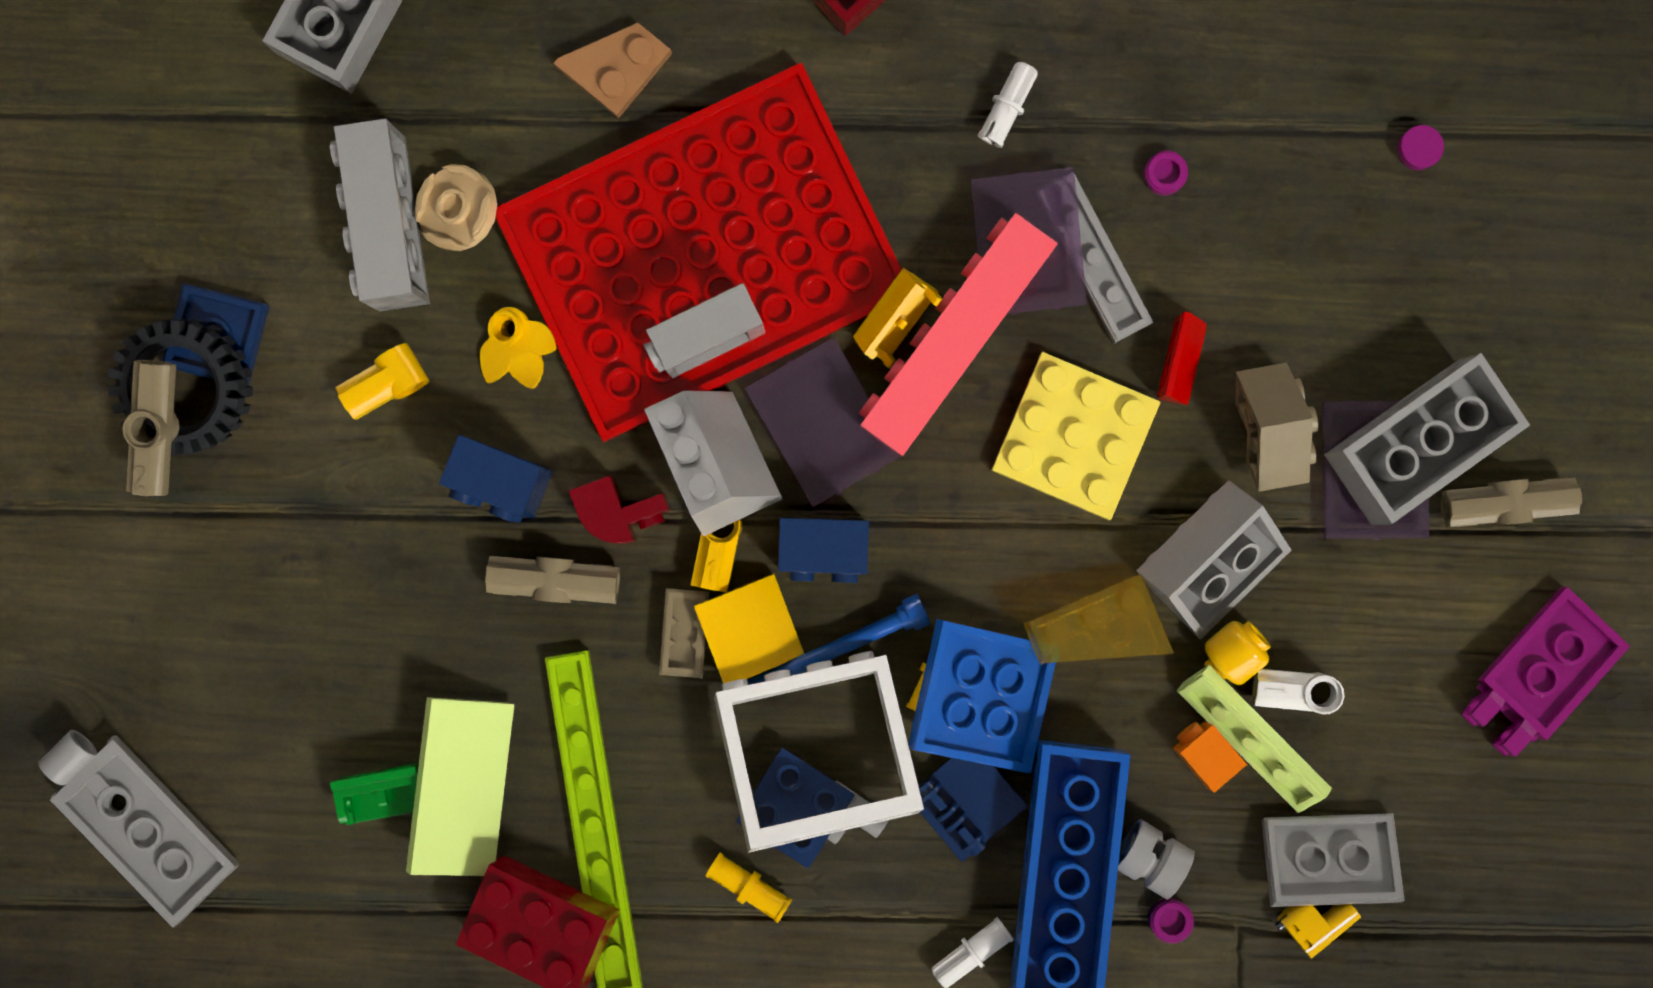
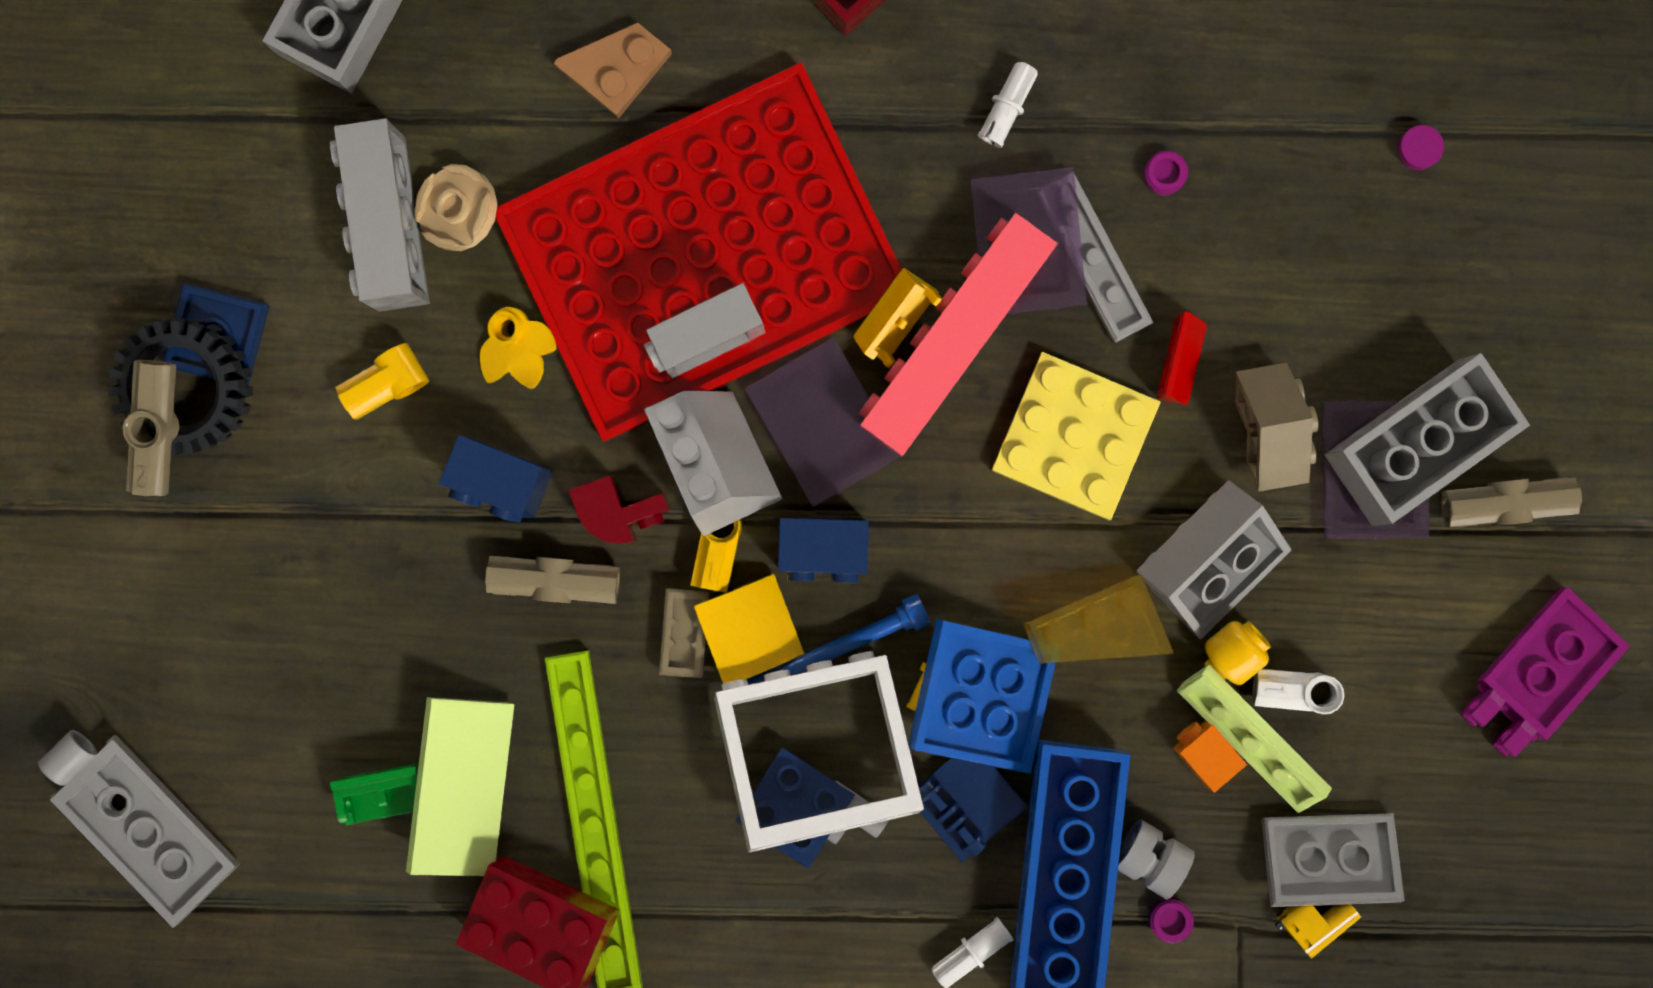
yellow pin [705,852,793,923] -> none

